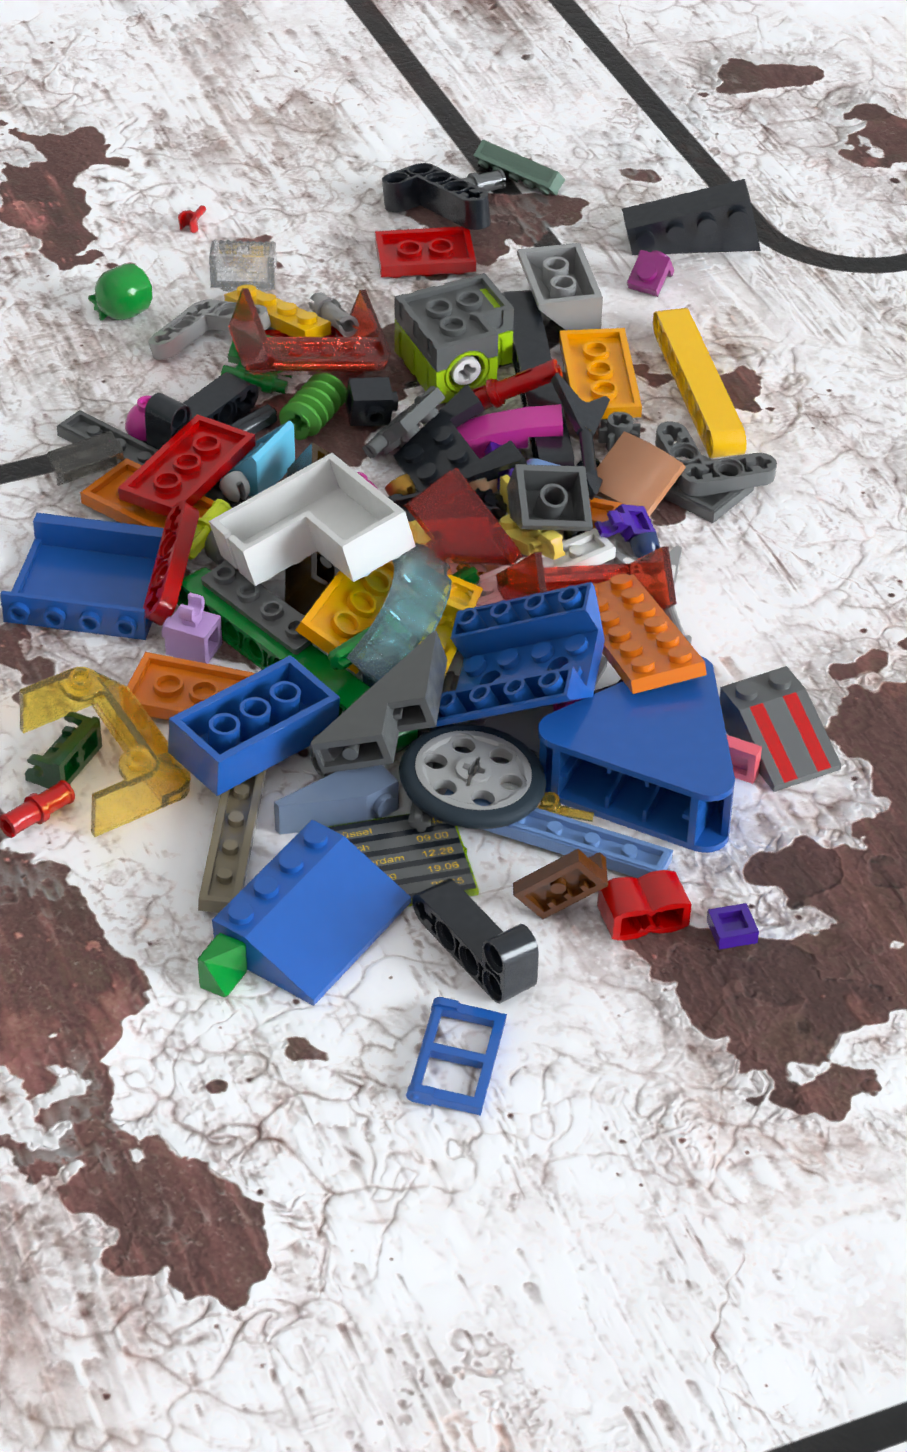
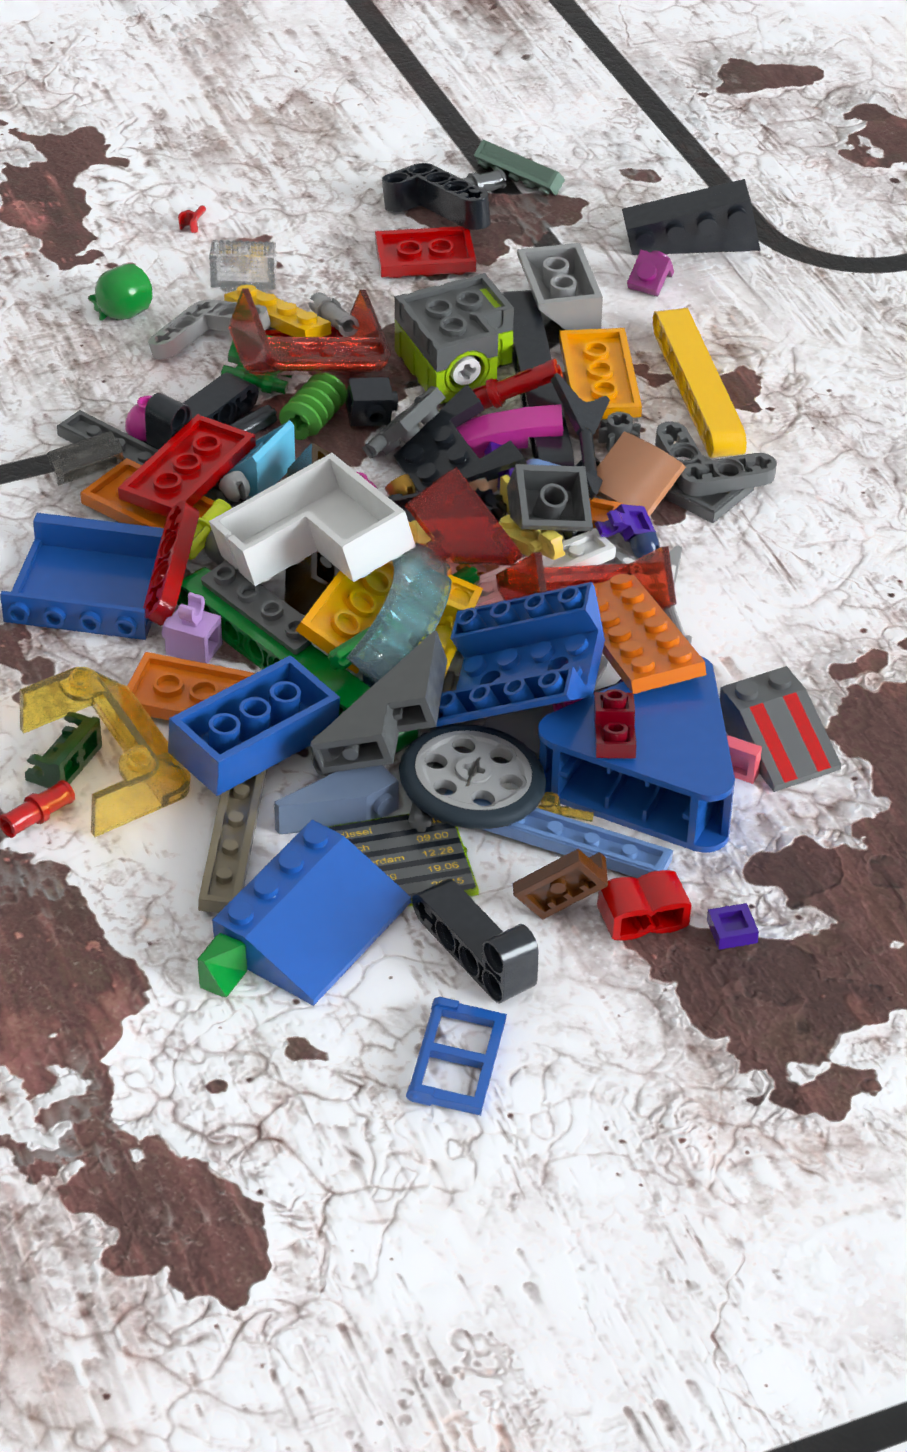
none -> dark red slope [594,689,637,758]

